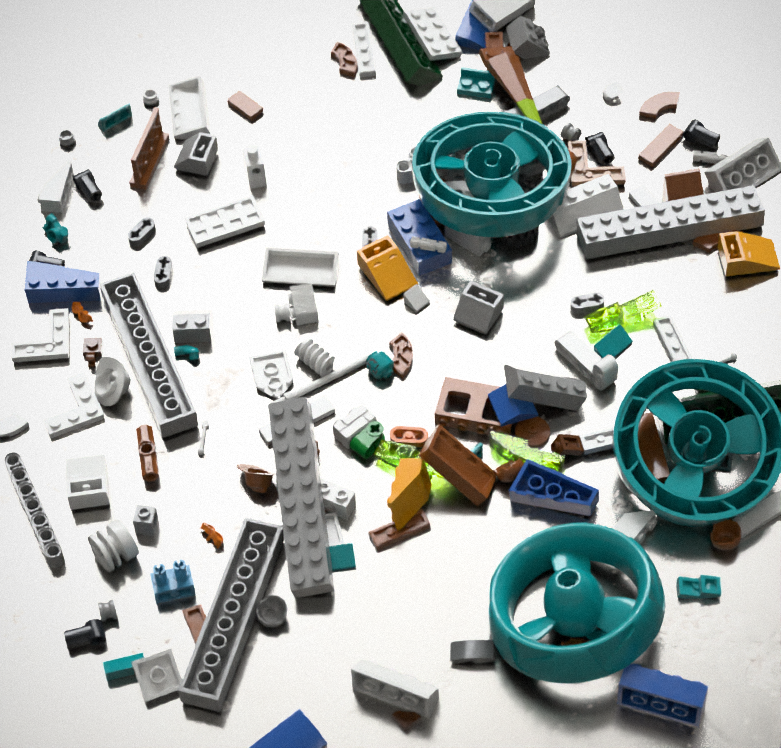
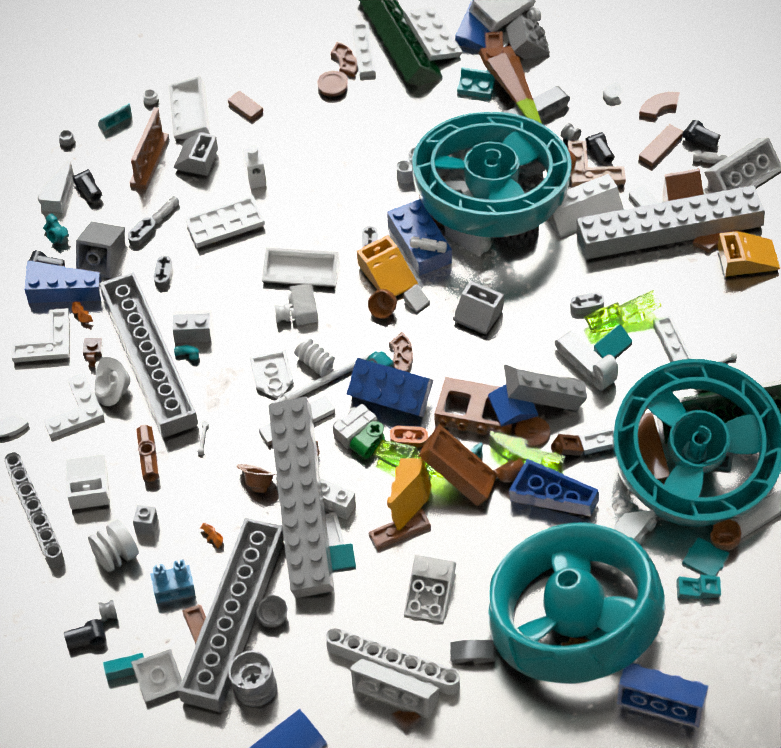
none -> light grey slope [76,221,126,278]
none -> white axle [151,195,180,224]
none -> light grey wheel [229,650,278,707]
none -> piece [317,70,348,96]
none -> white beam [325,627,460,695]
none -> blue brick [346,358,434,417]
none -> dark orange hair [367,289,398,319]
none -> white slope [403,554,457,622]
none -> white plate [527,6,542,24]
none -> teal piece [682,537,730,576]

